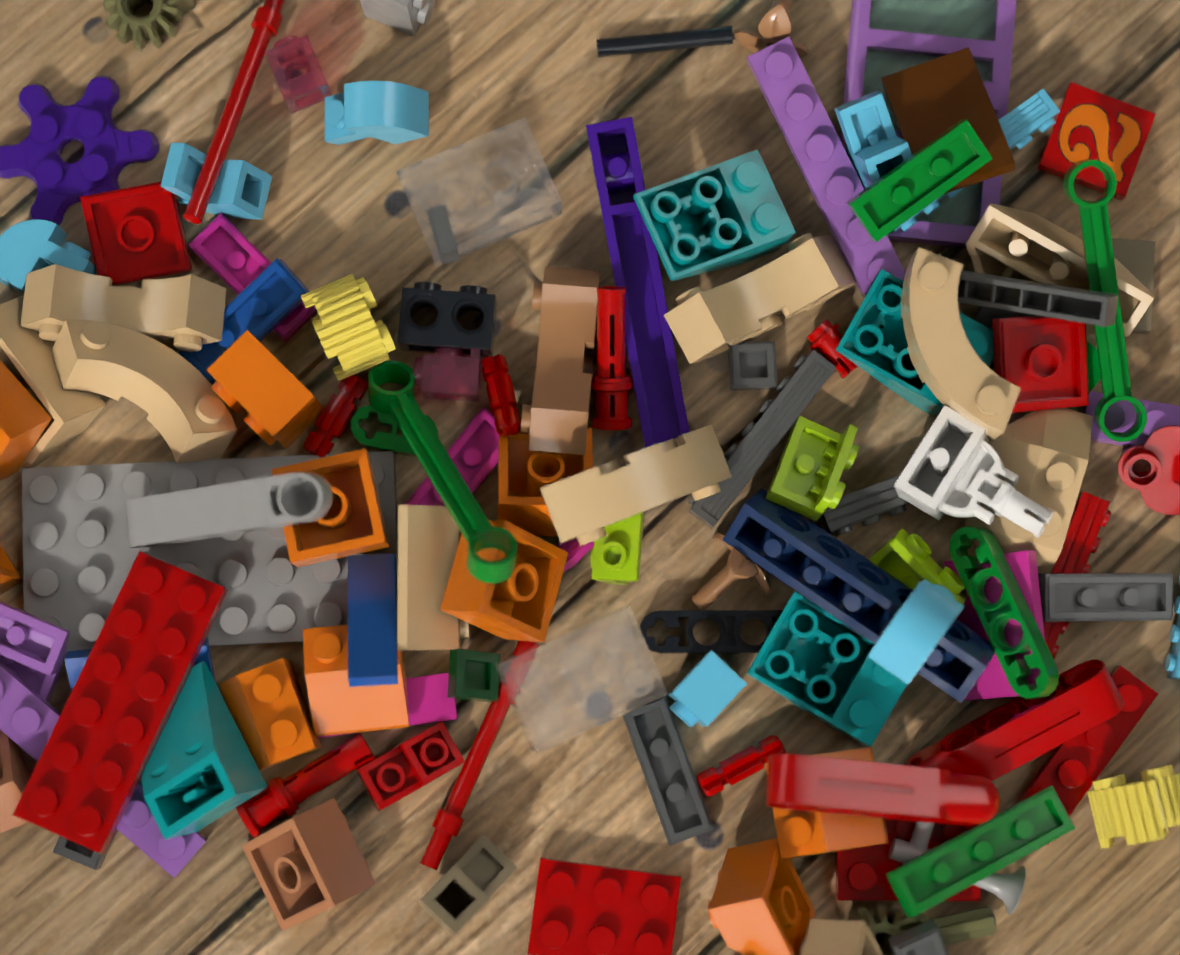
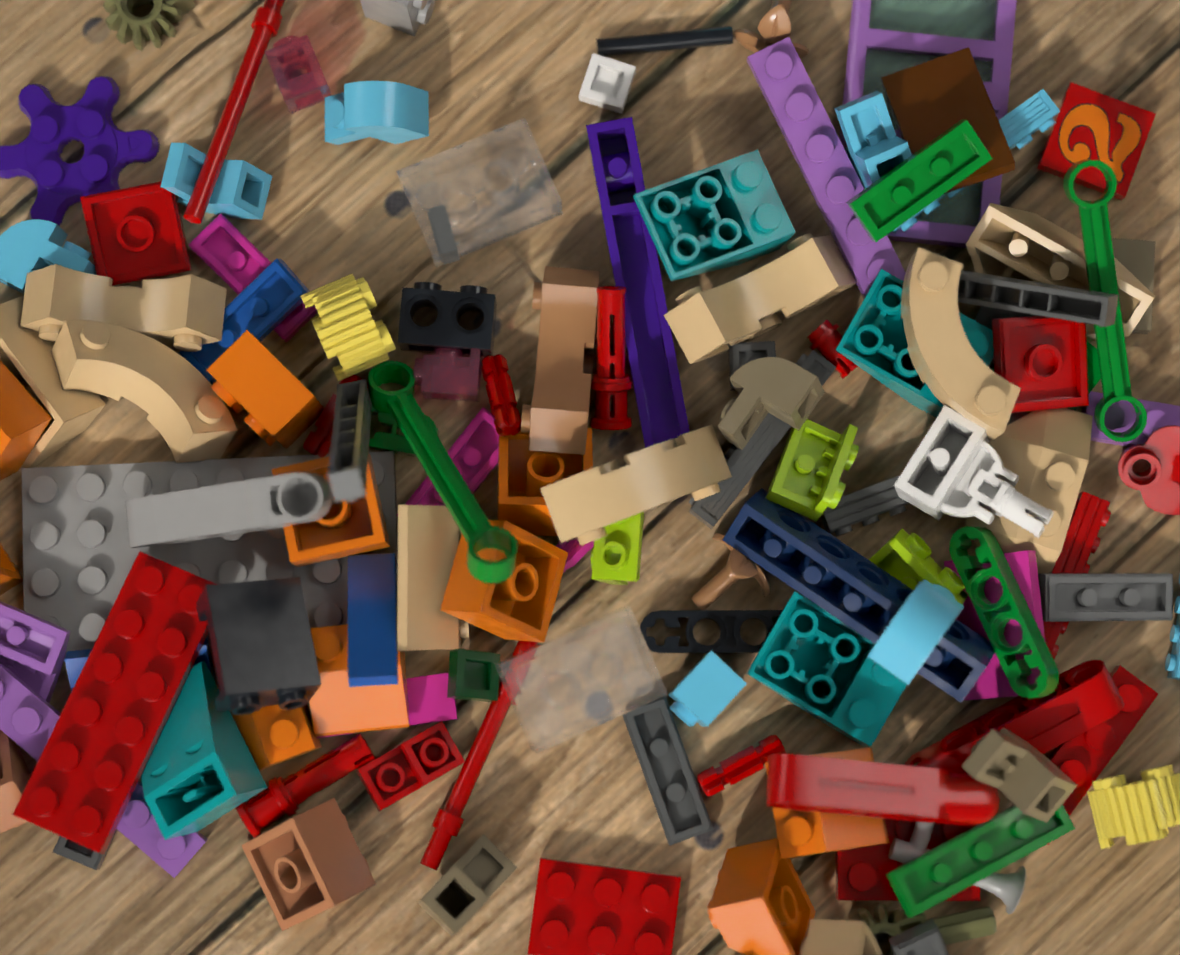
none -> black panel [196,577,321,715]
none -> dark grey piece [328,379,372,502]
none -> white plate [579,53,636,114]
none -> dark tan brick [718,357,825,450]
none -> dark tan brick [962,727,1077,823]

